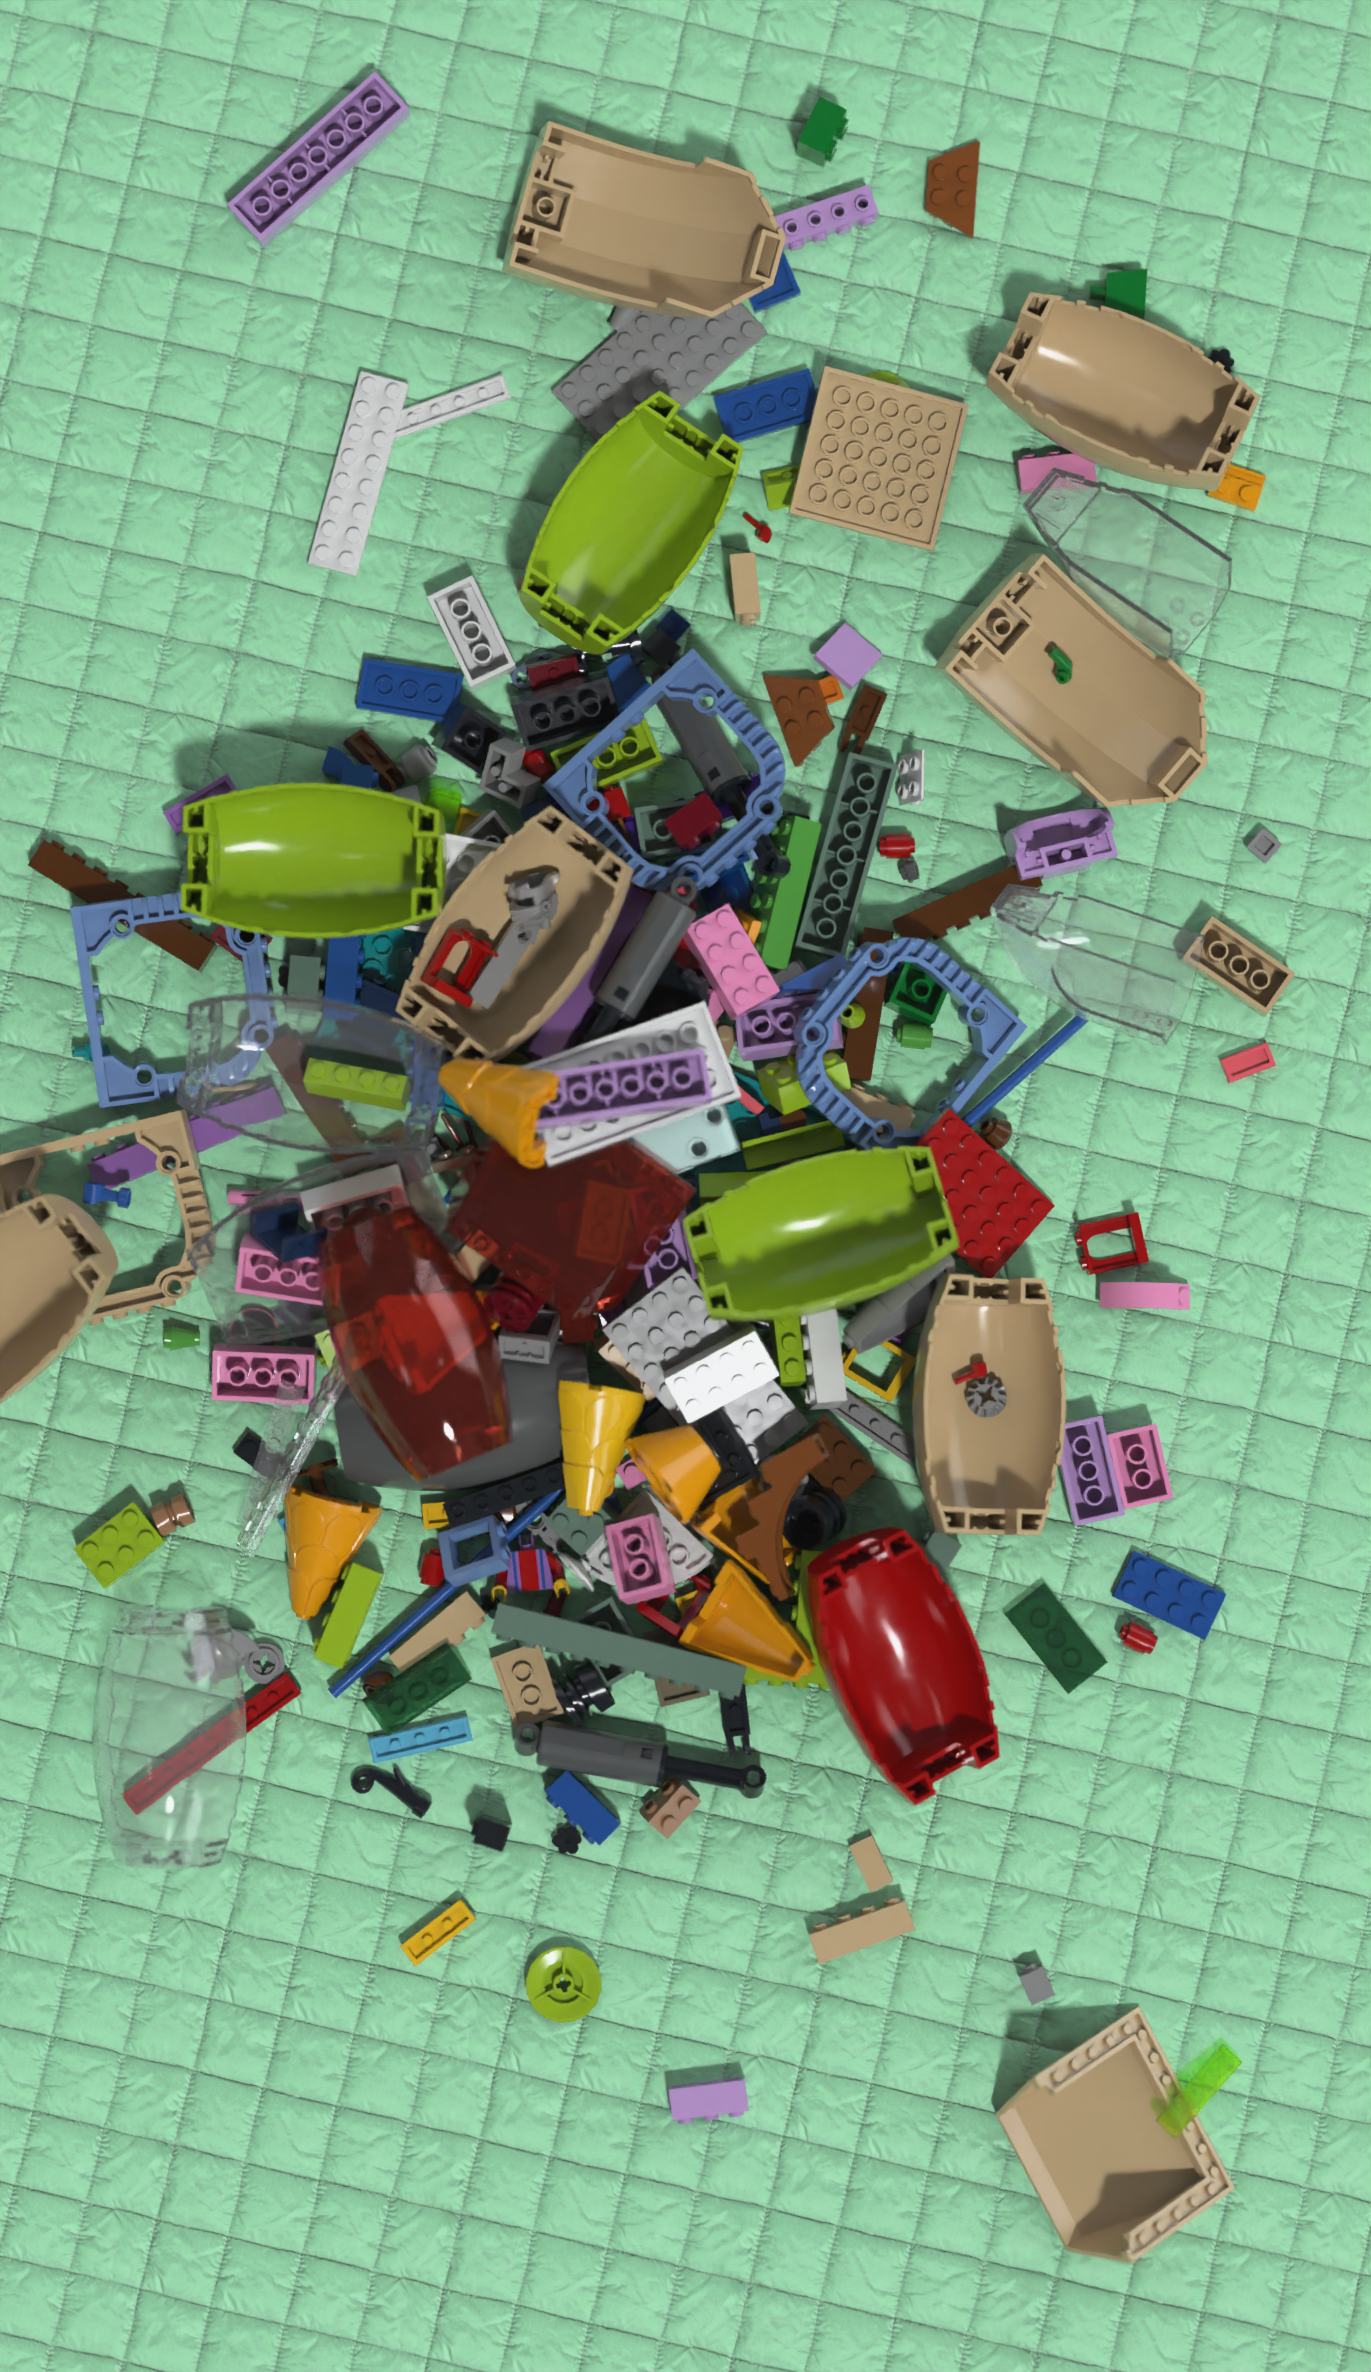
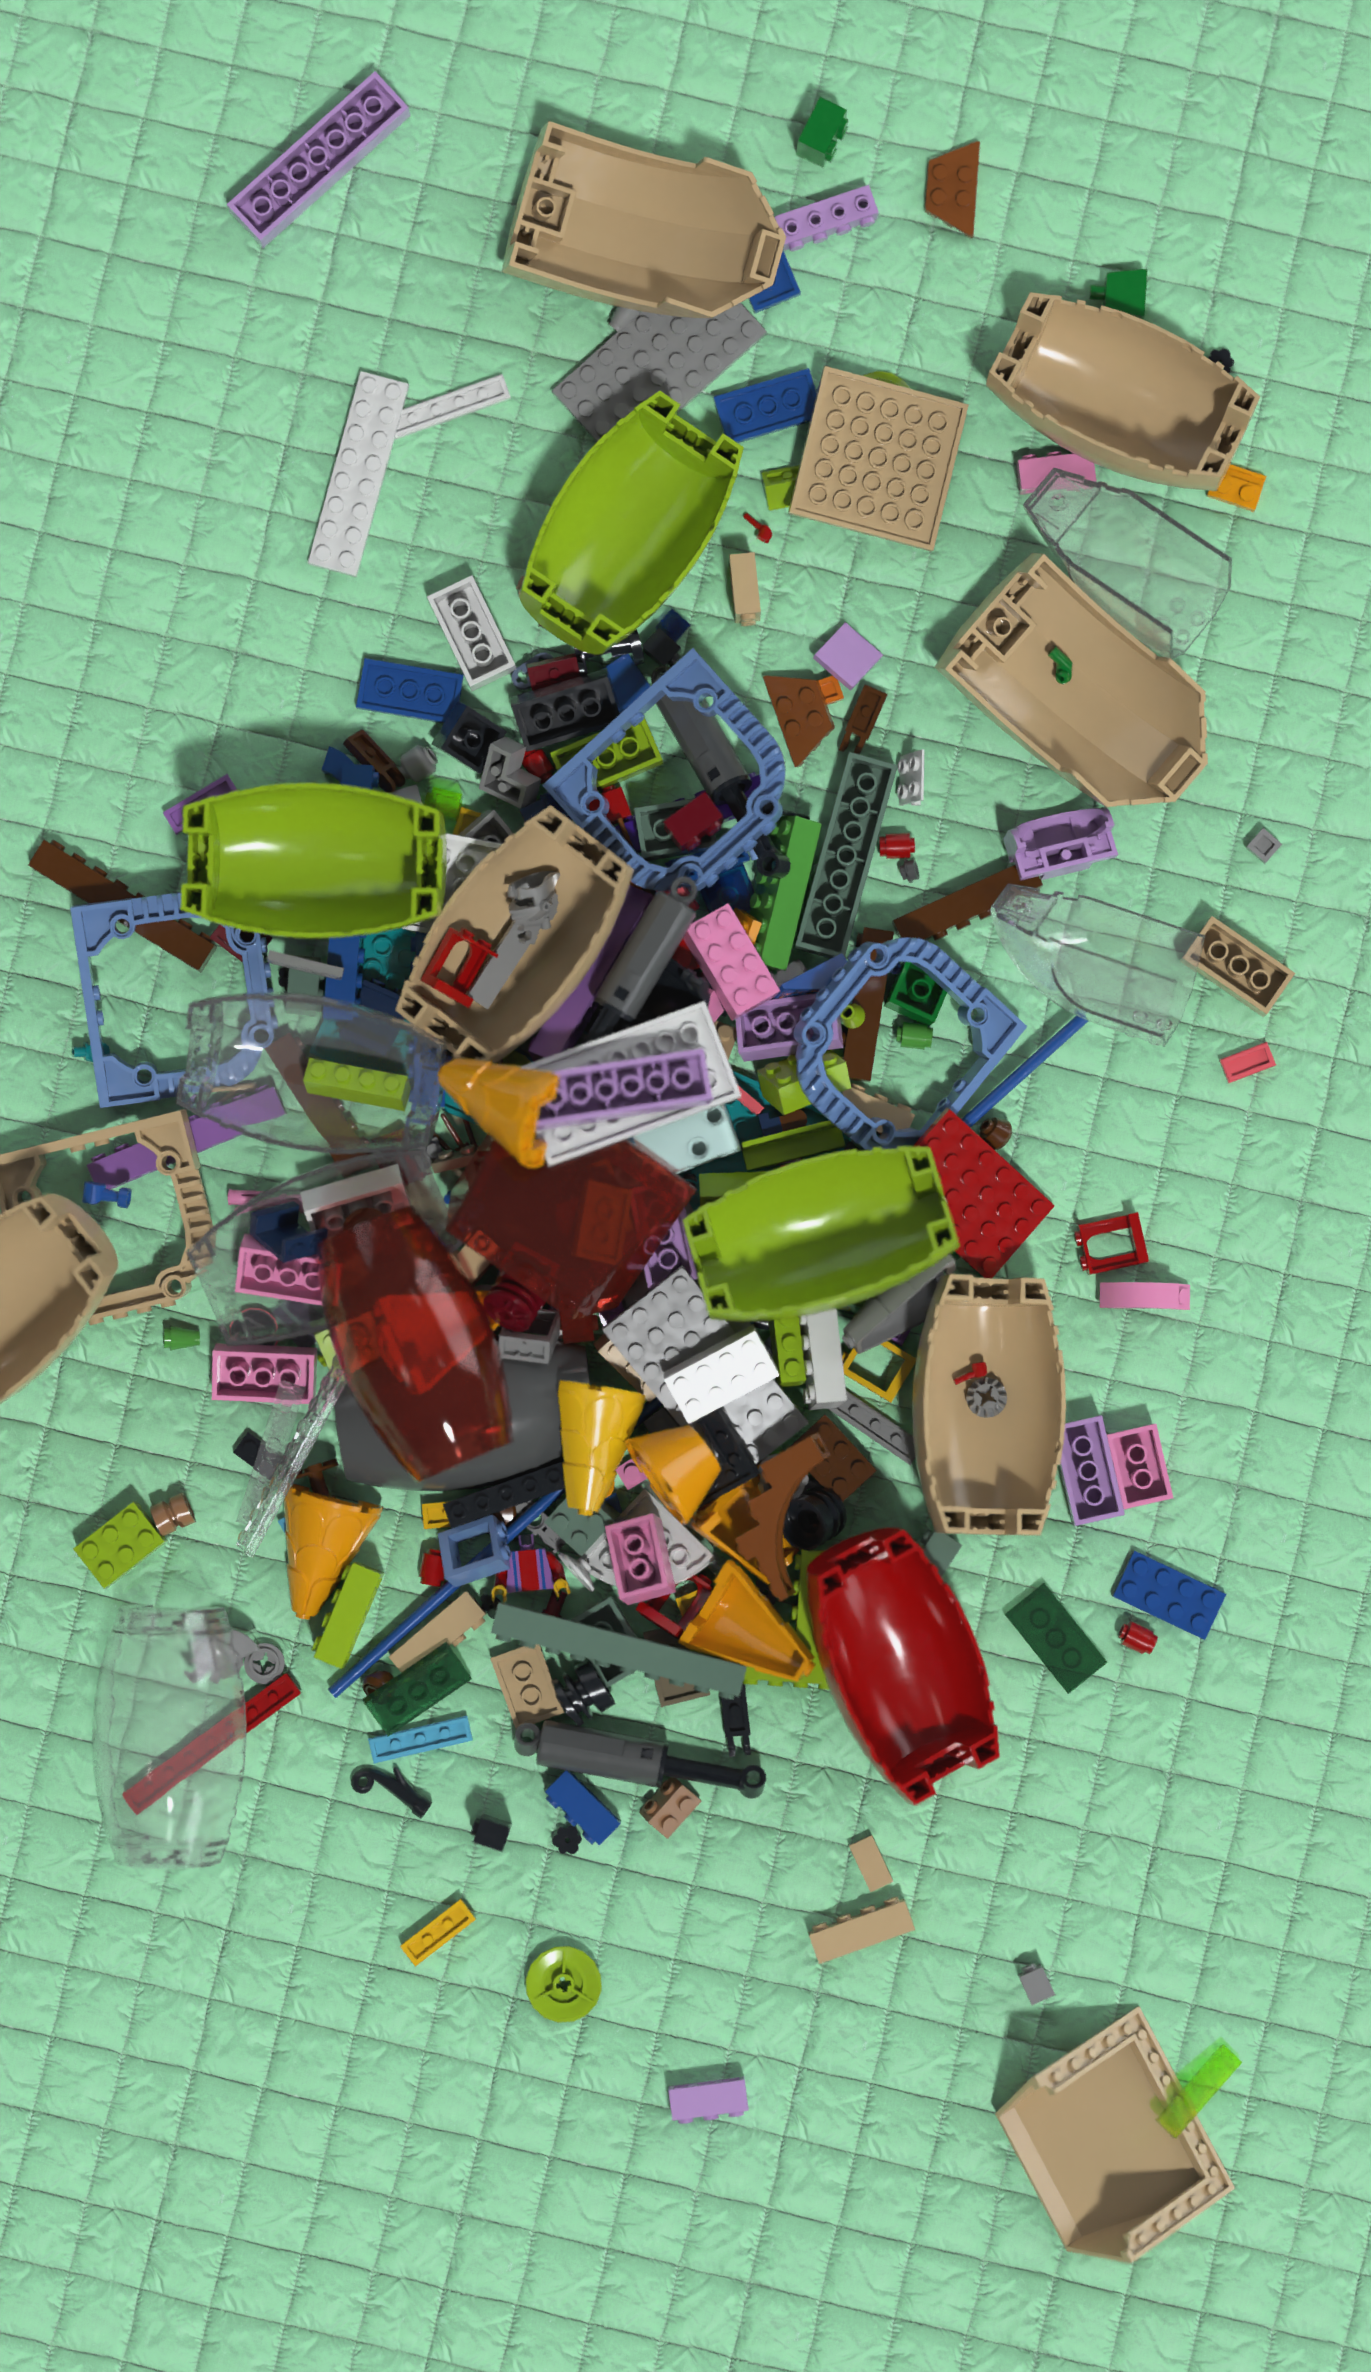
none -> light grey tile [267,950,344,980]

